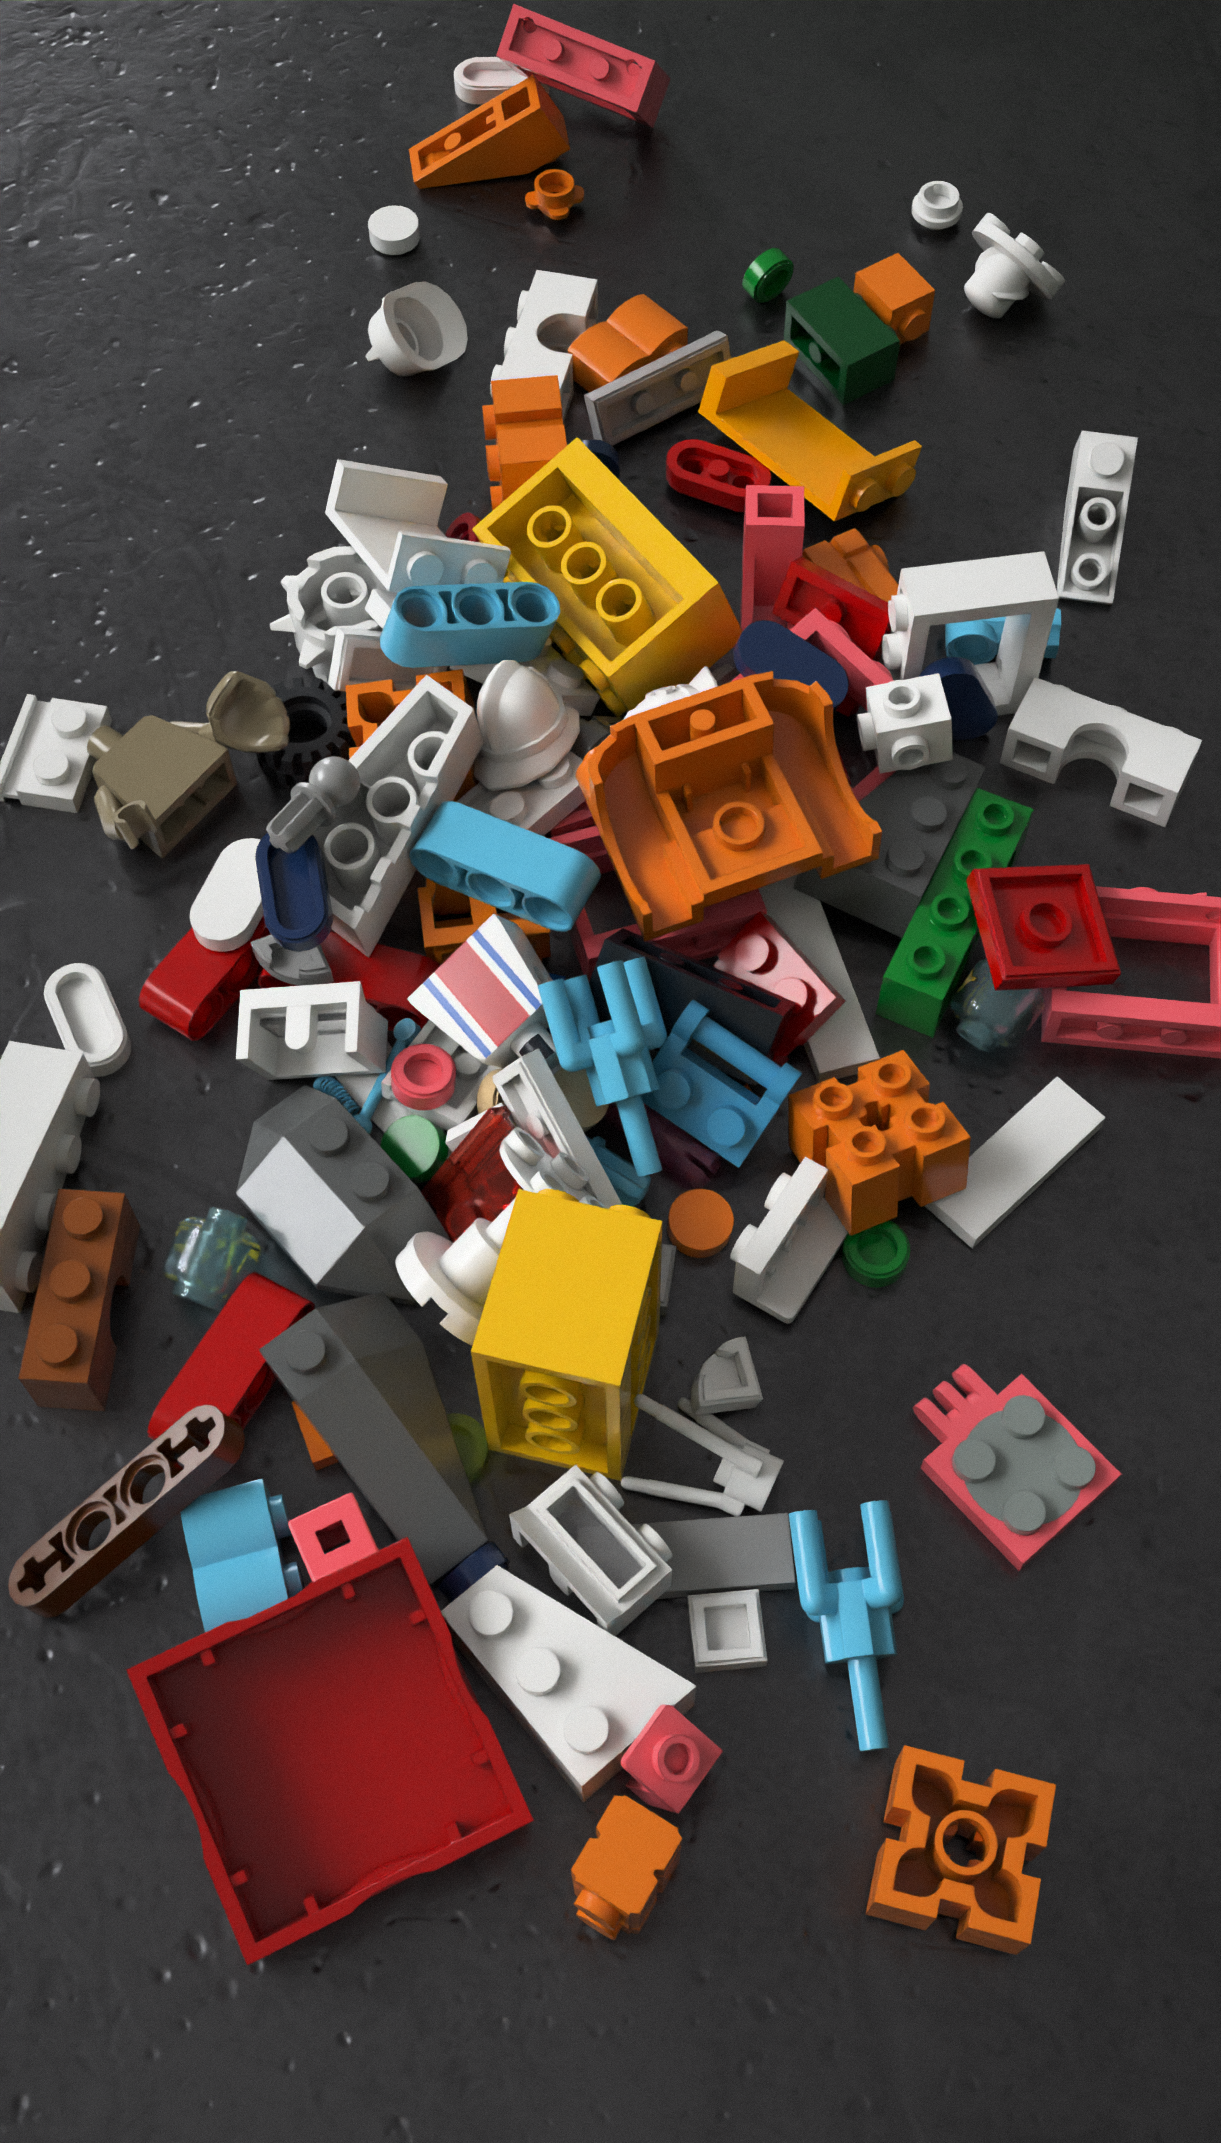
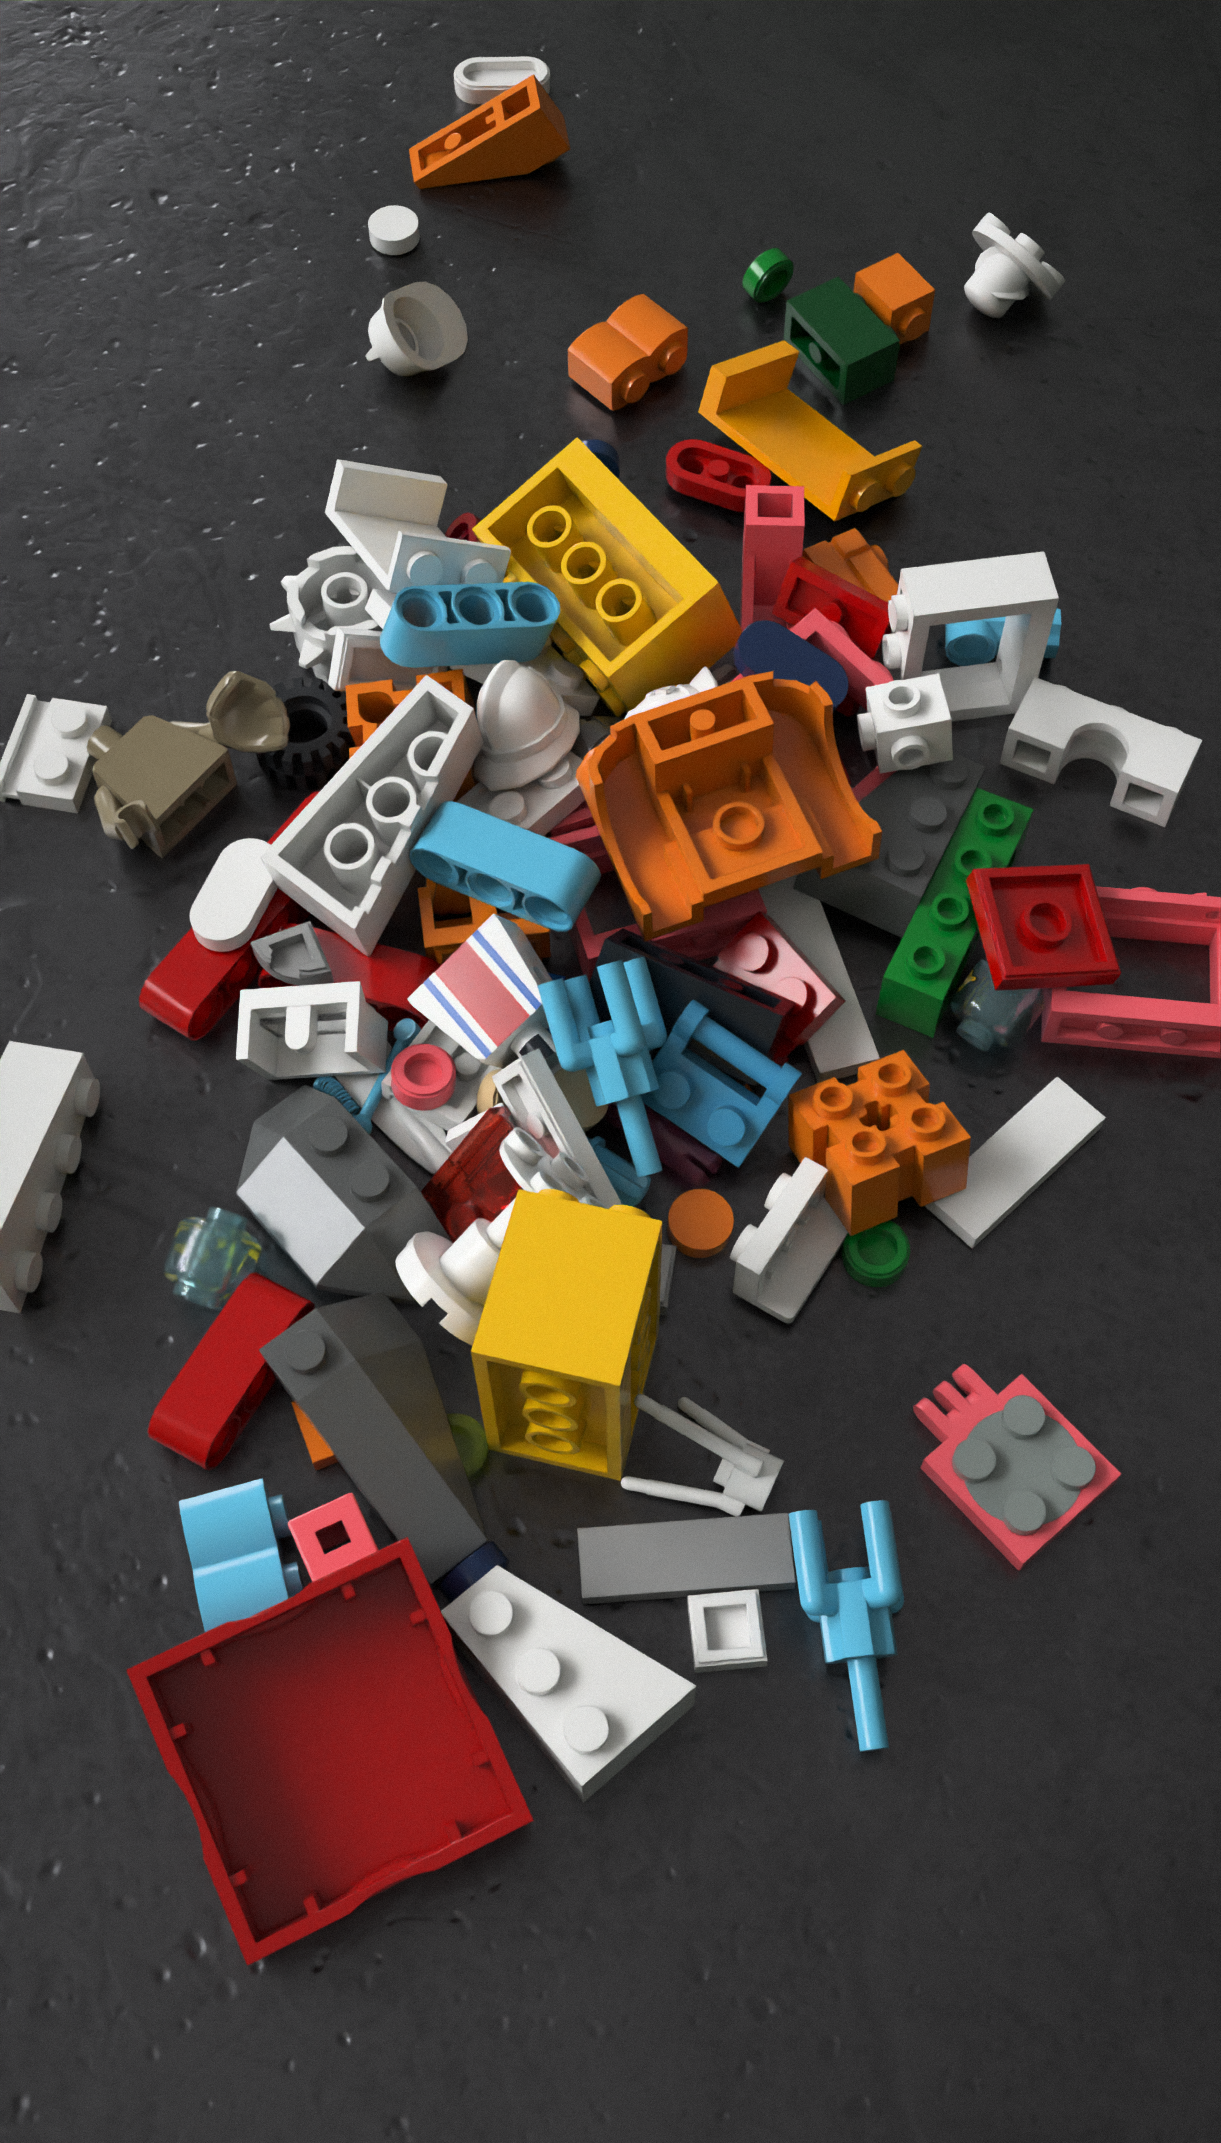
reddish brown beam [8,1405,245,1618] -> none
dark orange arch [18,1189,140,1411] -> none
white tile [44,963,131,1077] -> none
dark blue tile [255,833,333,952] -> none
light grey axle [266,756,360,854] -> none
tile [380,1115,449,1183] -> none
orange brick [482,375,567,511] -> none
white arch [490,270,598,424] -> none
coral window [496,4,670,128] -> none
white window [509,1464,673,1636] -> none
orange plate [525,169,585,220] -> none
orange brick [571,1795,682,1940] -> none
light grey tile [584,330,732,446] -> none
coral bracket [621,1704,723,1814] -> none
white tile [691,1336,763,1415] -> none
orange brick [866,1745,1056,1955] -> none
white plate [912,181,963,230] -> none
dark blue tile [919,657,998,741] -> none
white slope [1057,431,1138,605] -> none

